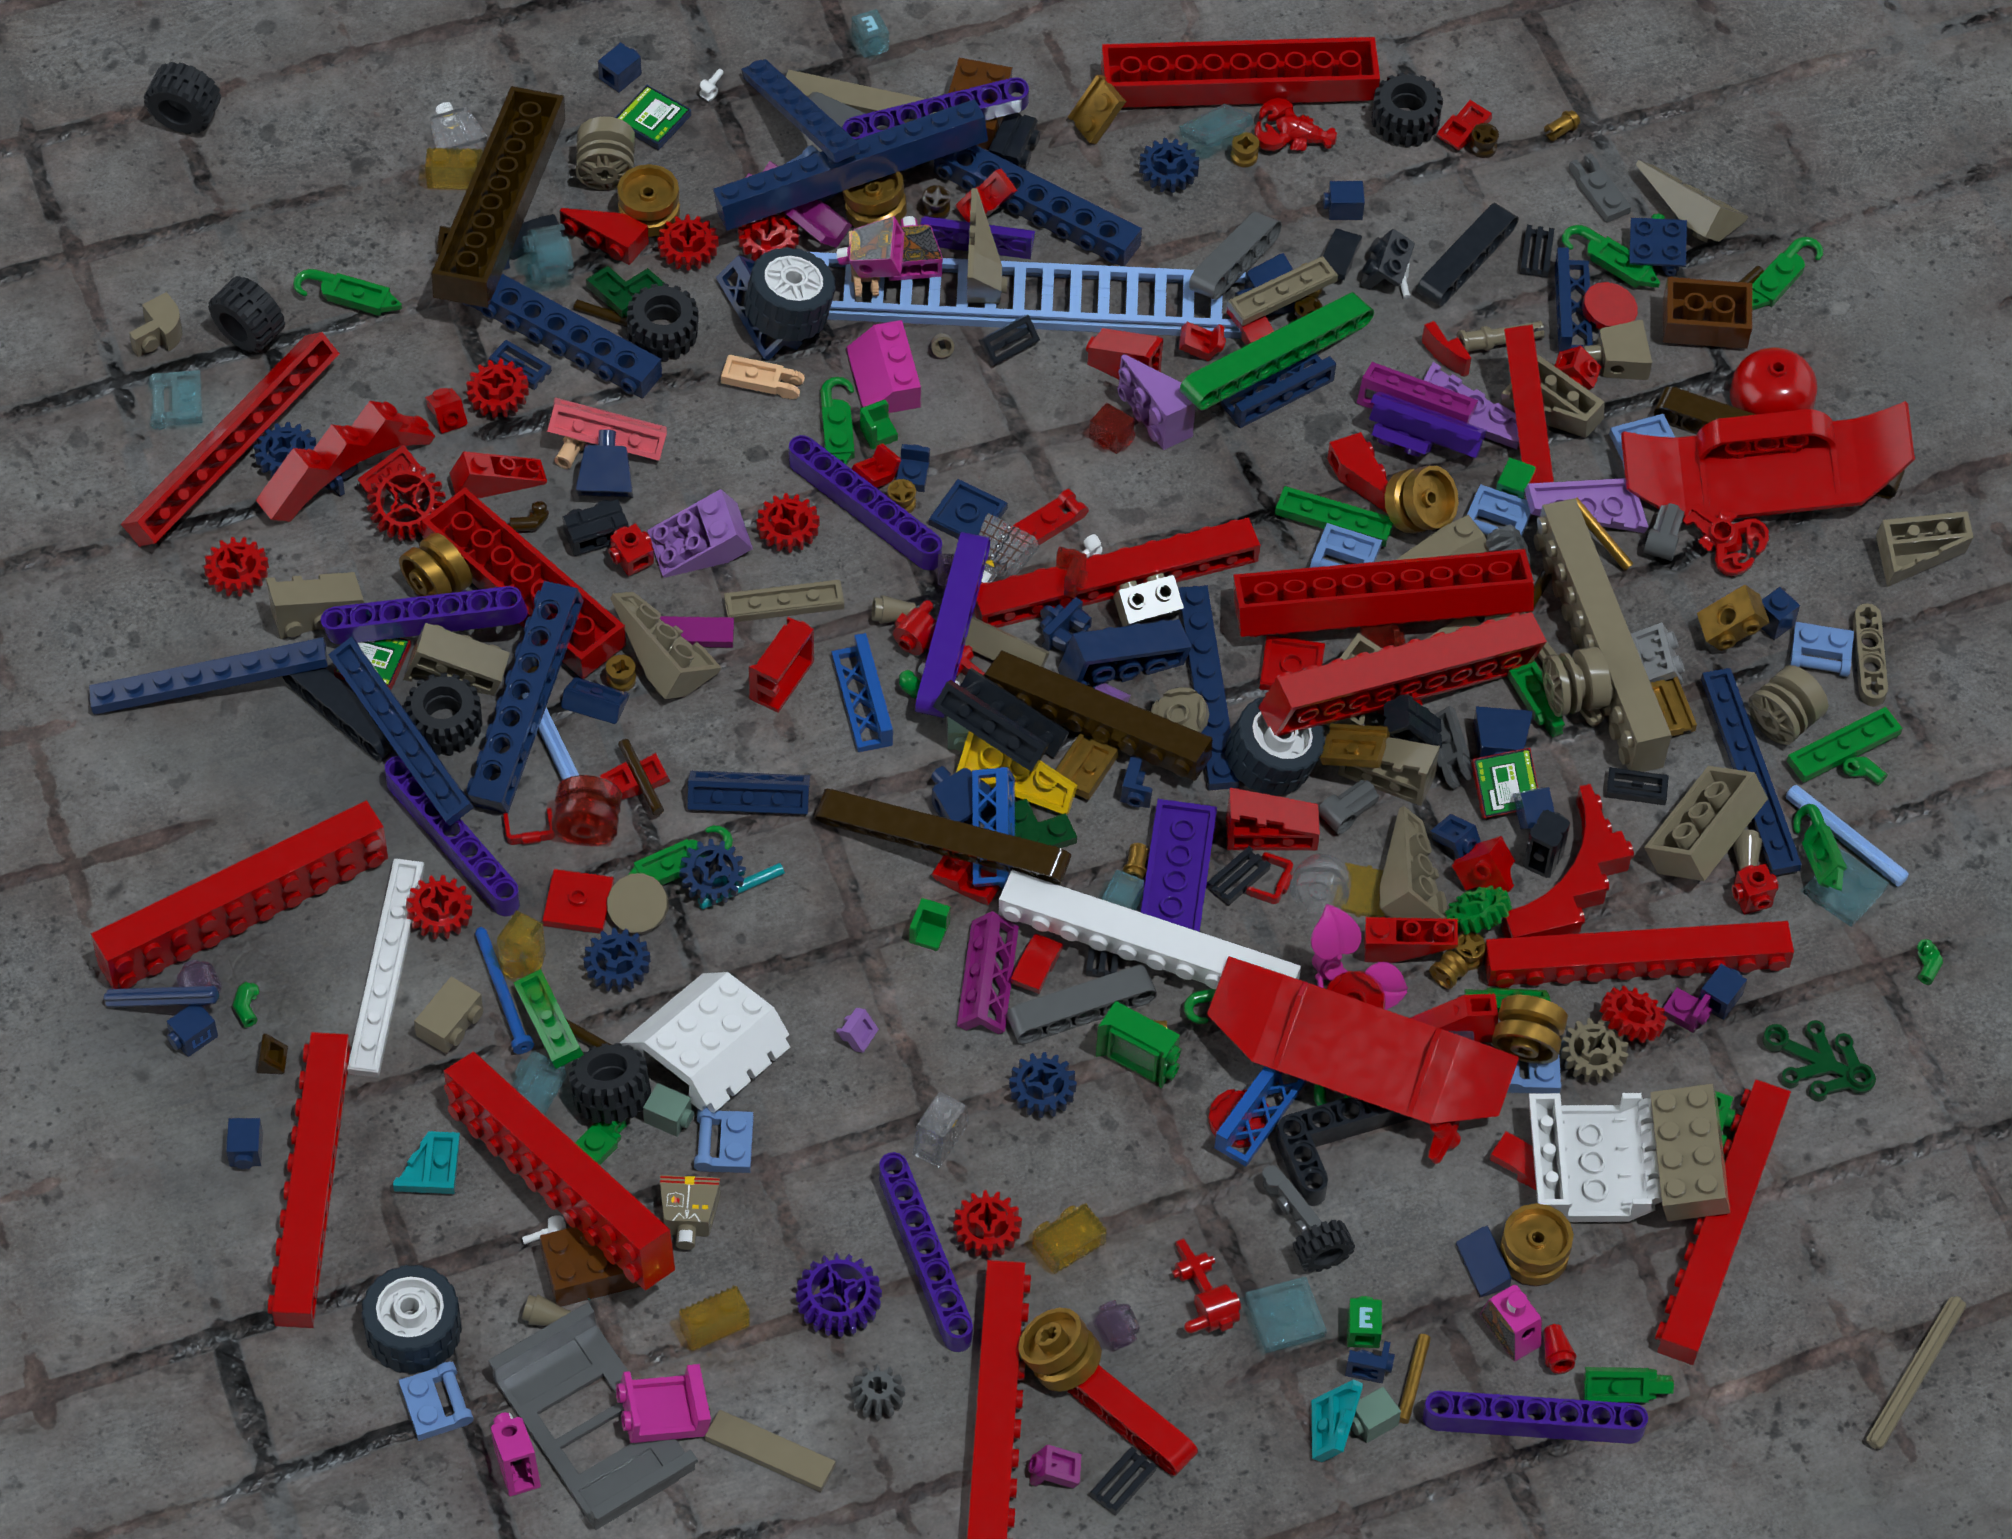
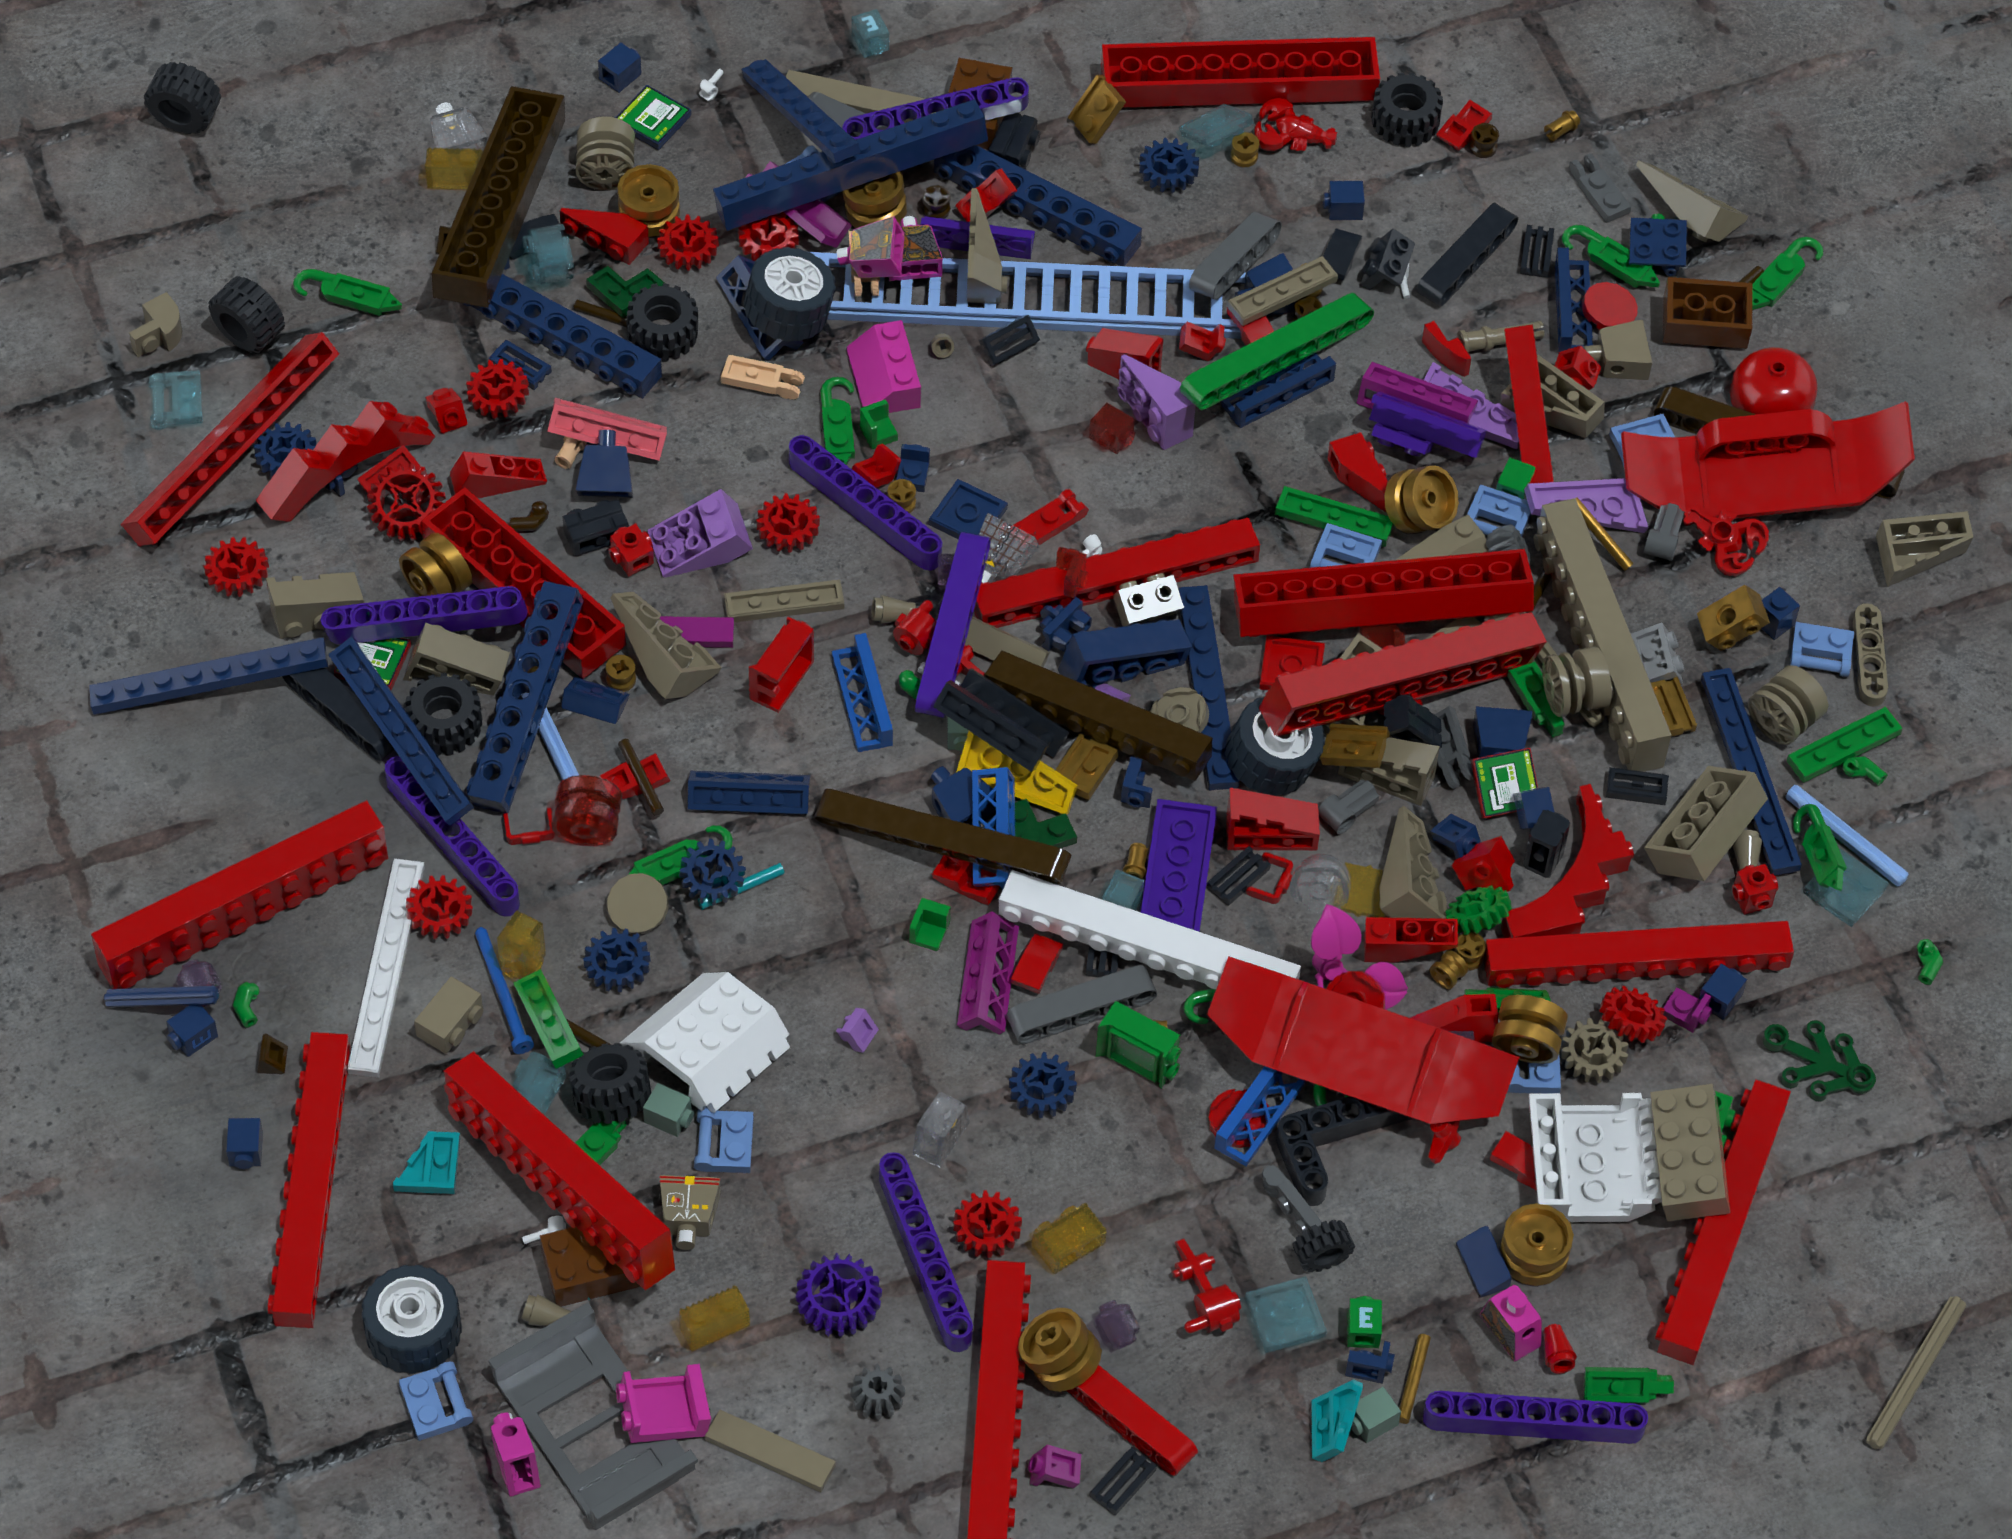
red plate [542,869,614,934] -> none

